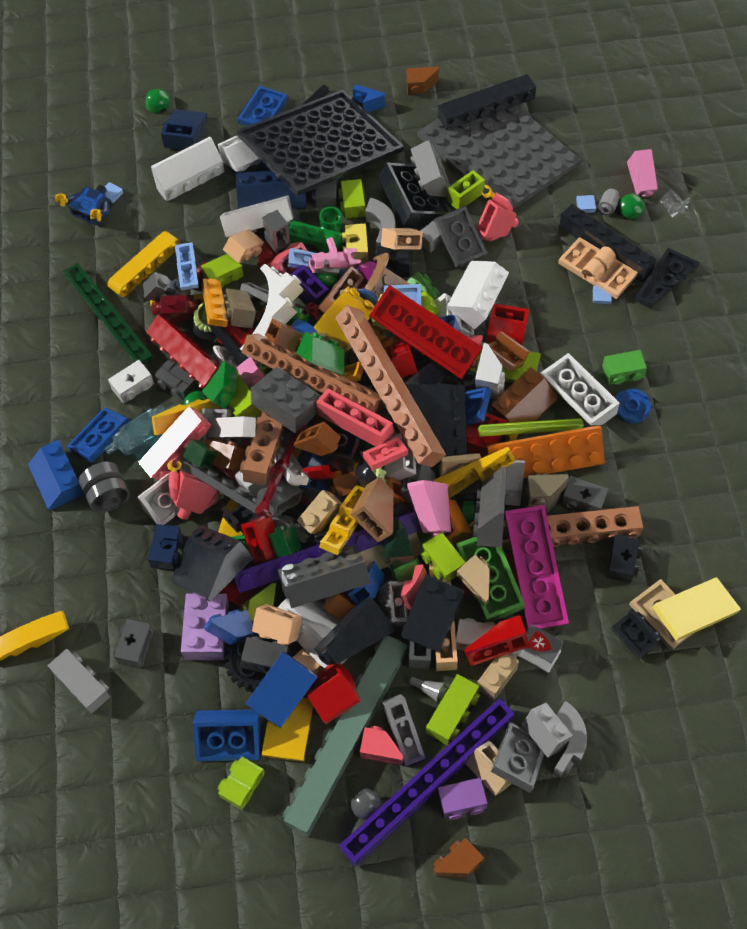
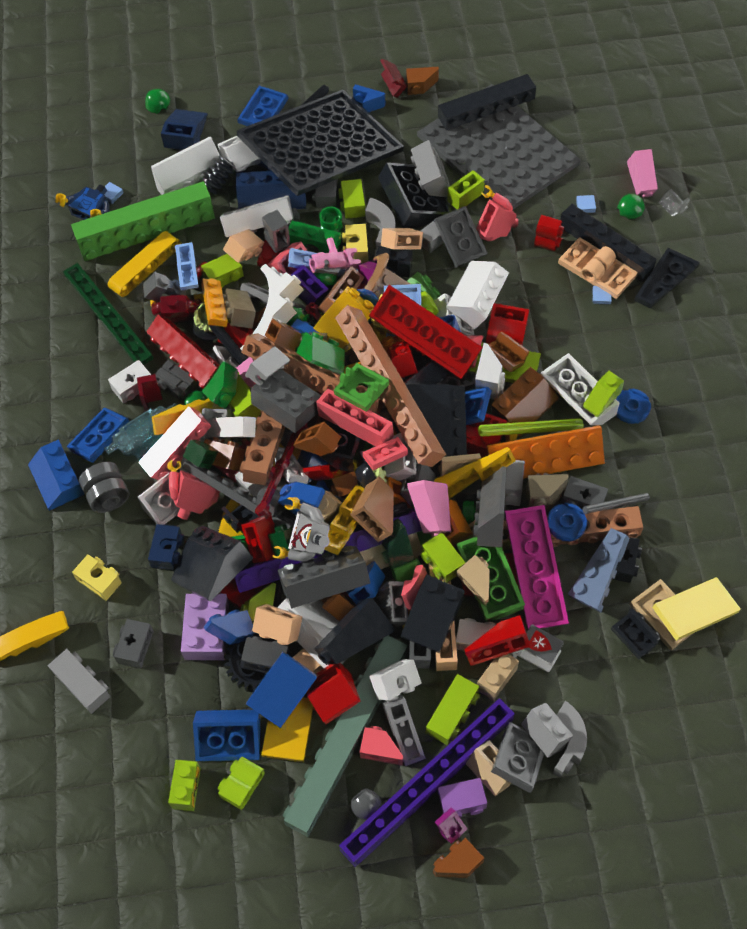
light grey cone [410,677,448,703] -> none
light grey brick [598,189,620,214] -> none
bright green brick [602,350,647,385] -> none
none -> bright green brick [71,181,215,261]
none -> light yellow brick [72,555,122,601]
none -> dark red panel [137,374,163,416]
none -> lime brick [168,760,201,811]
none -> black piece [202,155,236,195]
none -> light grey hinge [245,346,290,385]
none -> light grey torso [273,497,330,562]
none -> blue slope [278,482,326,515]
none -> bright green piece [334,363,389,412]
none -> white brick [370,659,421,702]
none -> dark red panel [380,59,407,98]
none -> magenta bracket [435,808,467,844]
none -> red brick [534,215,564,252]
none -> blue tile [547,503,587,541]
none -> sand blue wing [568,528,630,613]
none -> lime slope [583,370,624,417]
none -> dark grey bar [583,493,650,514]

